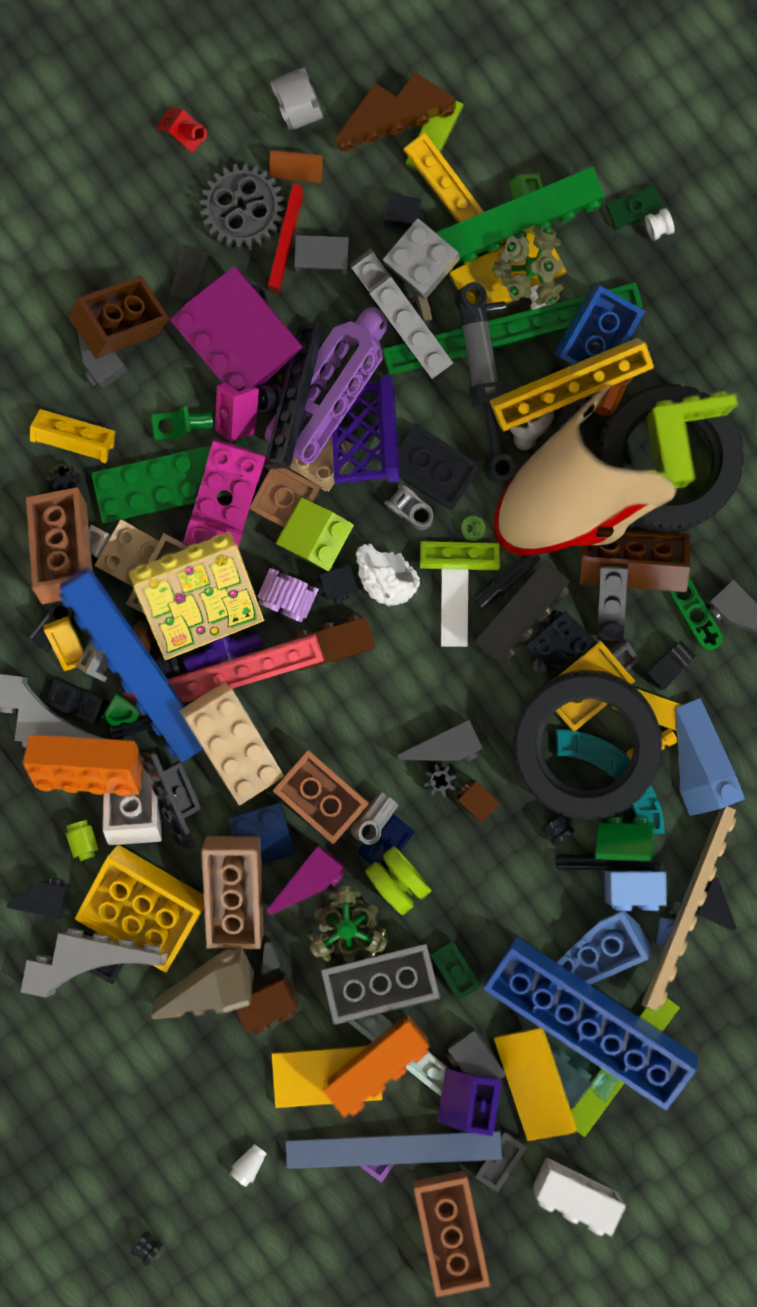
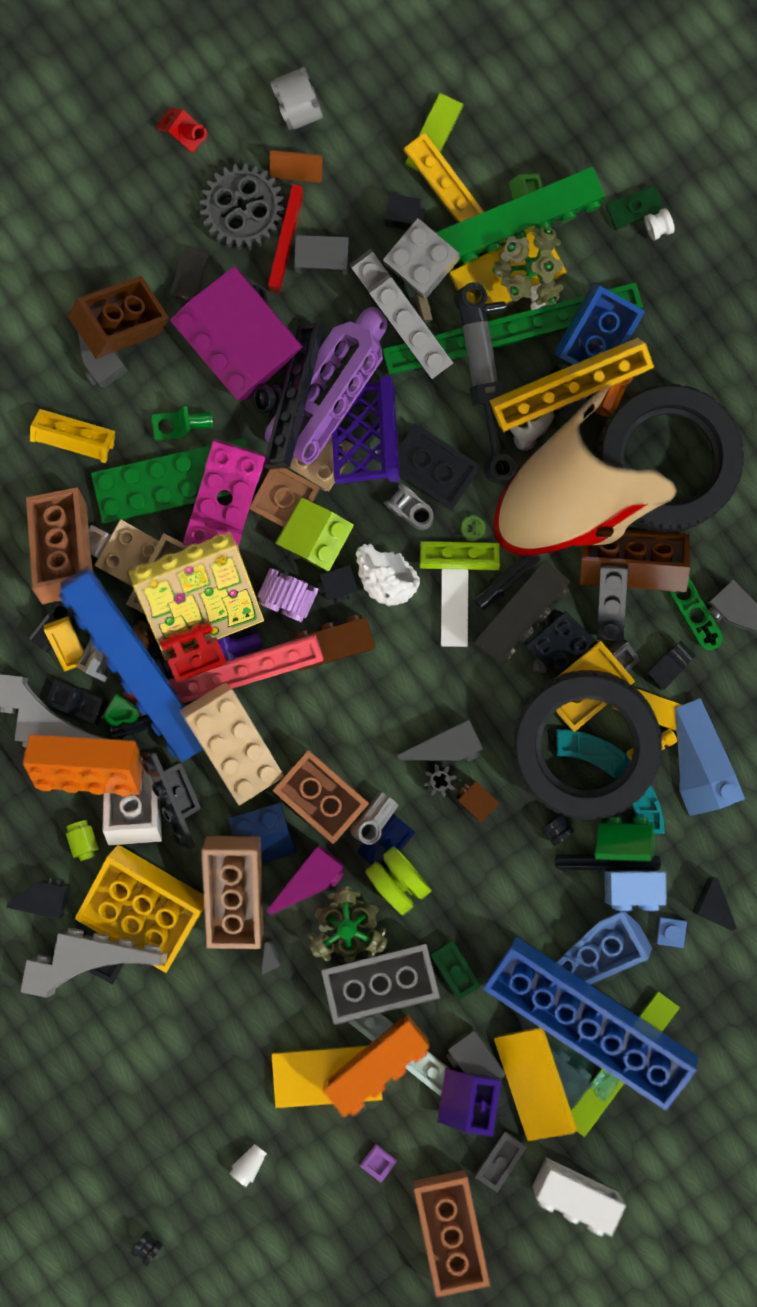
black gear [46,464,81,492] -> none
dark tan wedge [151,947,254,1020] -> none
dark pink panel [215,382,259,443] -> none
reddish brown brick [236,973,299,1035] -> none
sand blue tile [286,1130,502,1169] -> none
reddish brown slope [335,72,456,152] -> none
lime bracket [641,392,737,489] -> none
tan plate [641,806,736,1011] -> none
none -> red plate [159,621,227,683]

